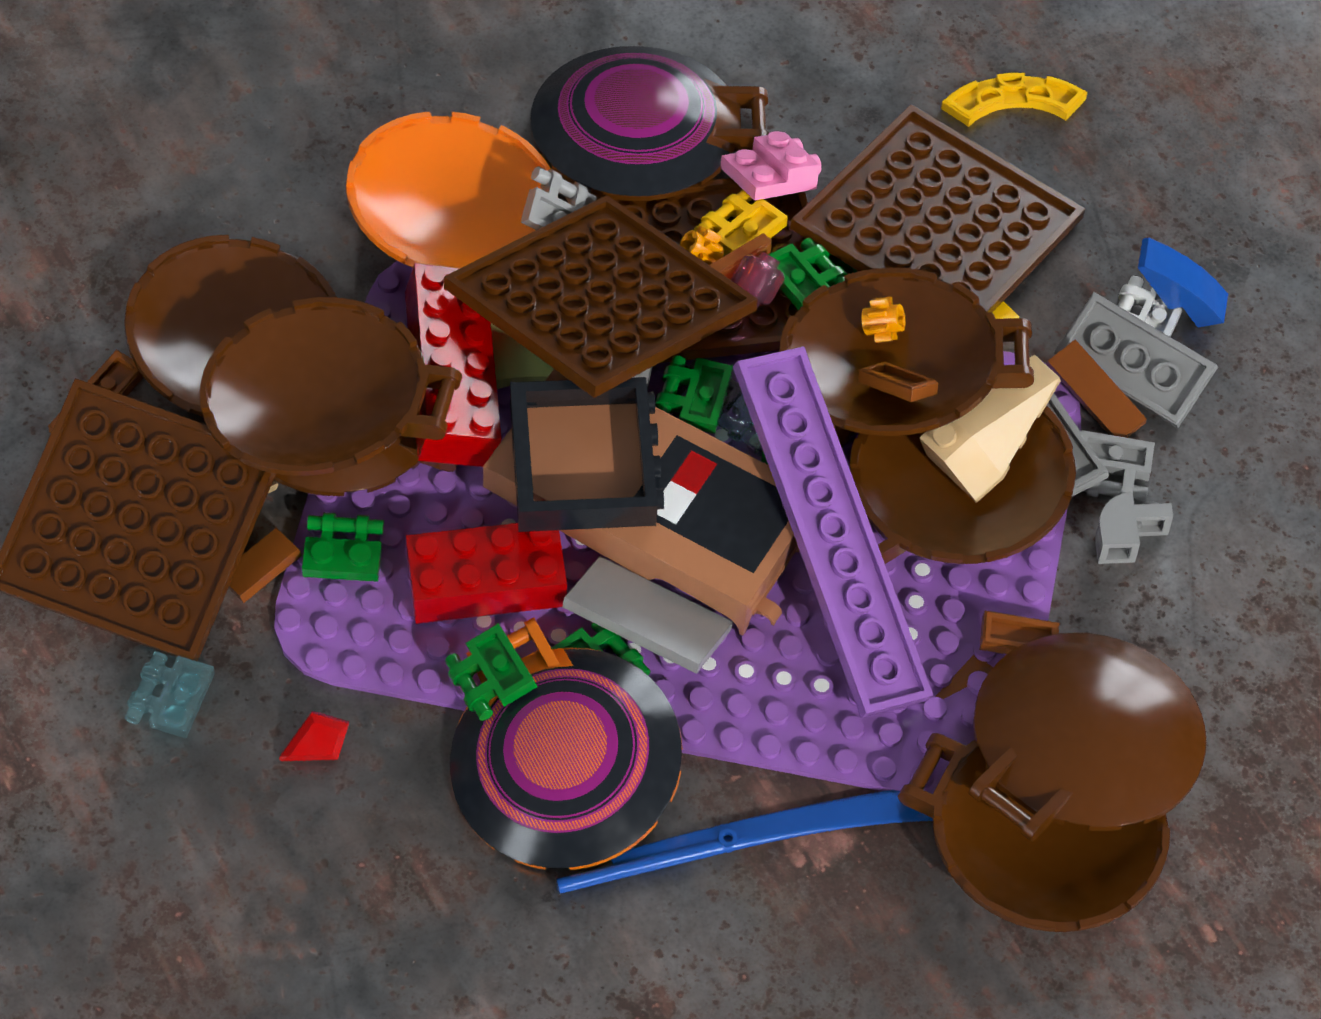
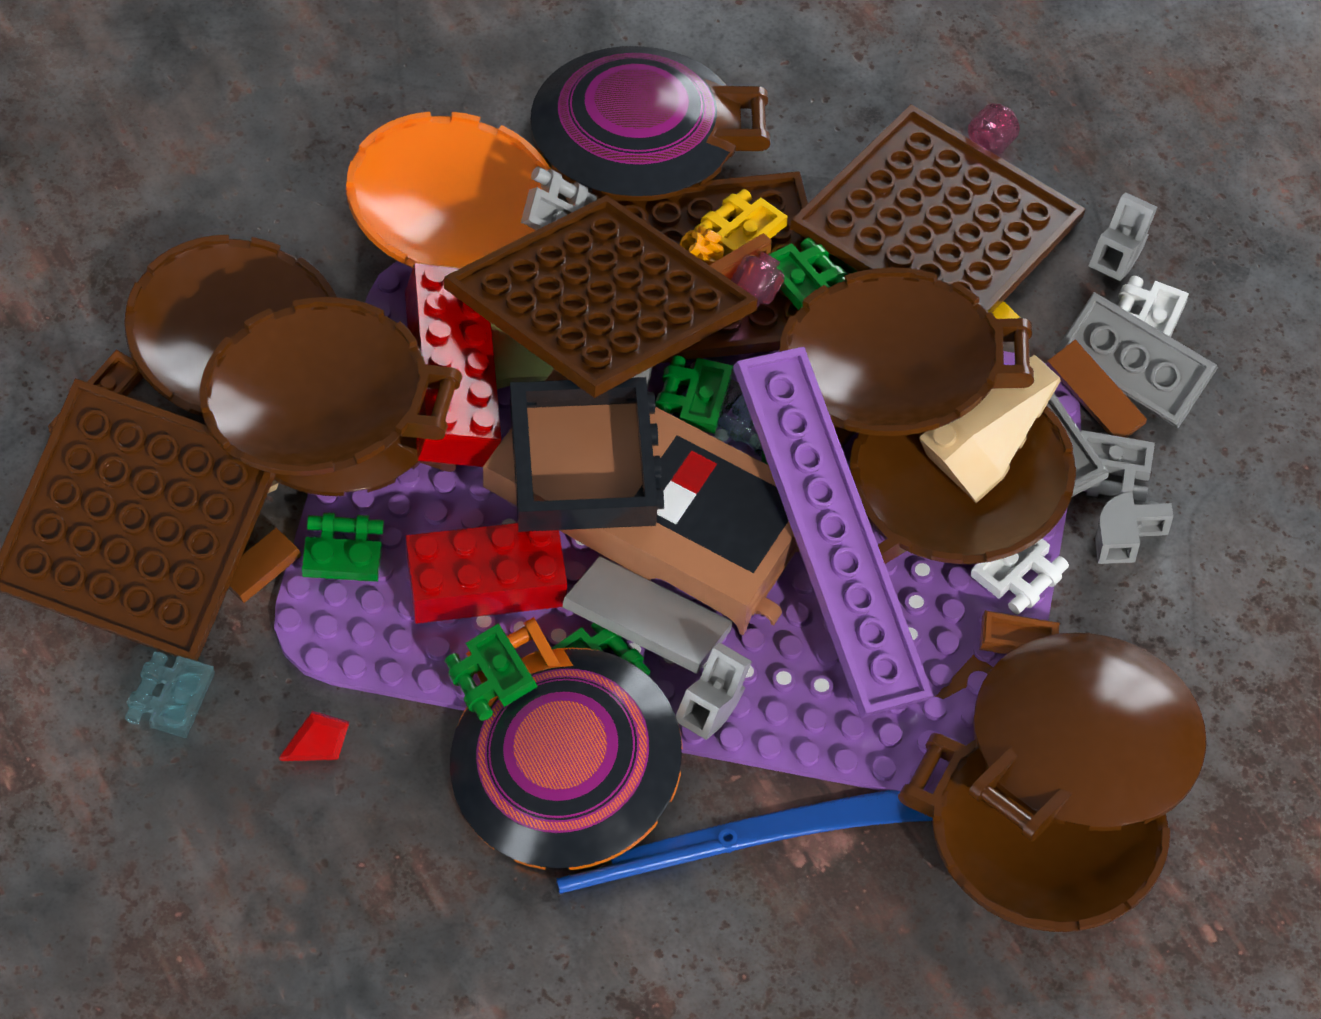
bright pink plate [721,131,821,200] -> none
dark orange tile [858,362,938,402] -> none
light orange gear [862,297,906,343] -> none
yellow tile [941,73,1088,127] -> none
blue slope [1138,238,1228,328] -> none
none -> light grey brick [676,642,752,740]
none -> clear pink head [968,103,1020,155]
none -> white plate [971,539,1069,615]
none -> light grey brick [1088,192,1158,281]

